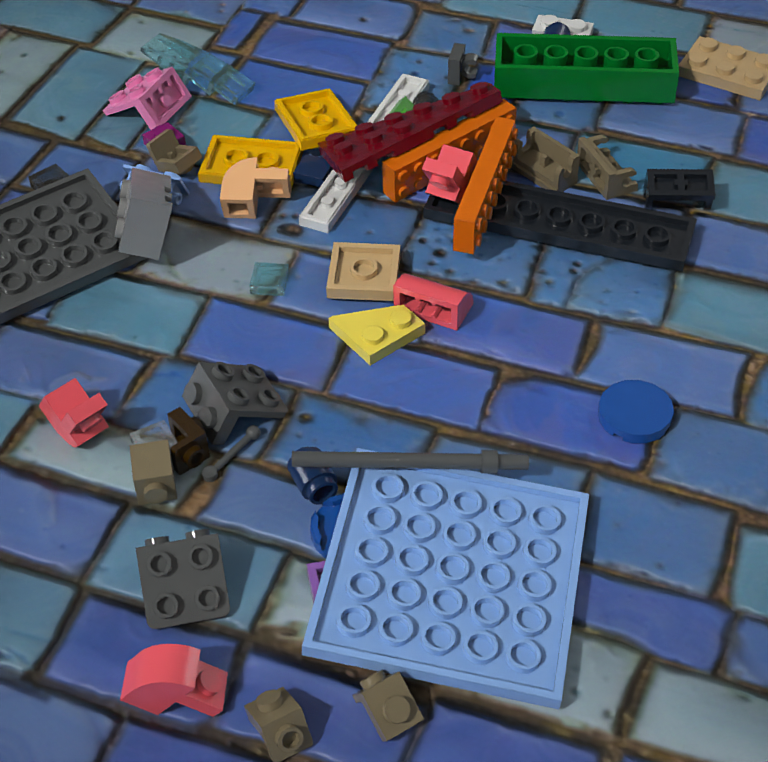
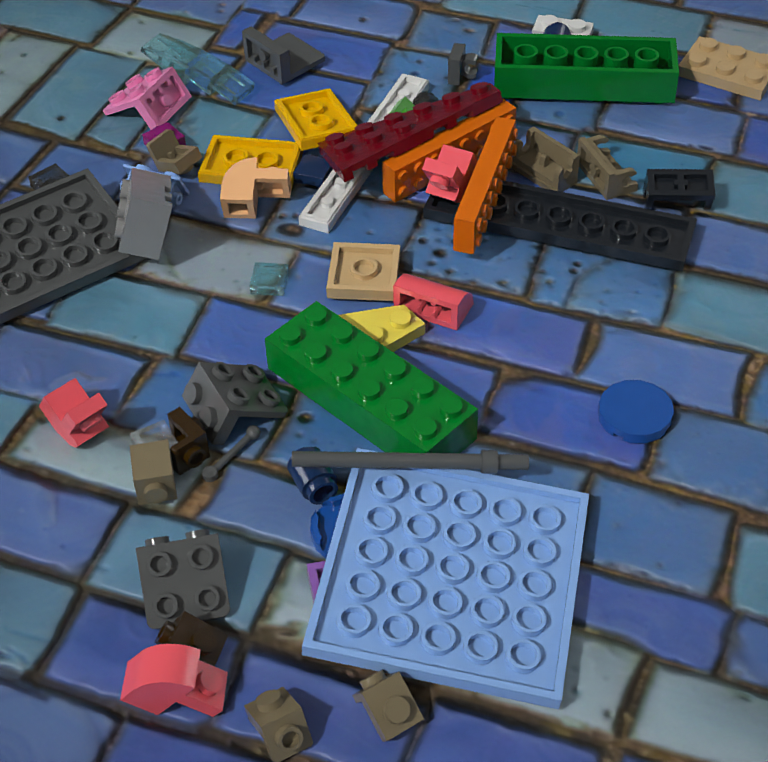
none -> dark brown bracket [155,611,228,666]
none -> dark grey bracket [242,26,325,85]
none -> green brick [265,301,478,453]

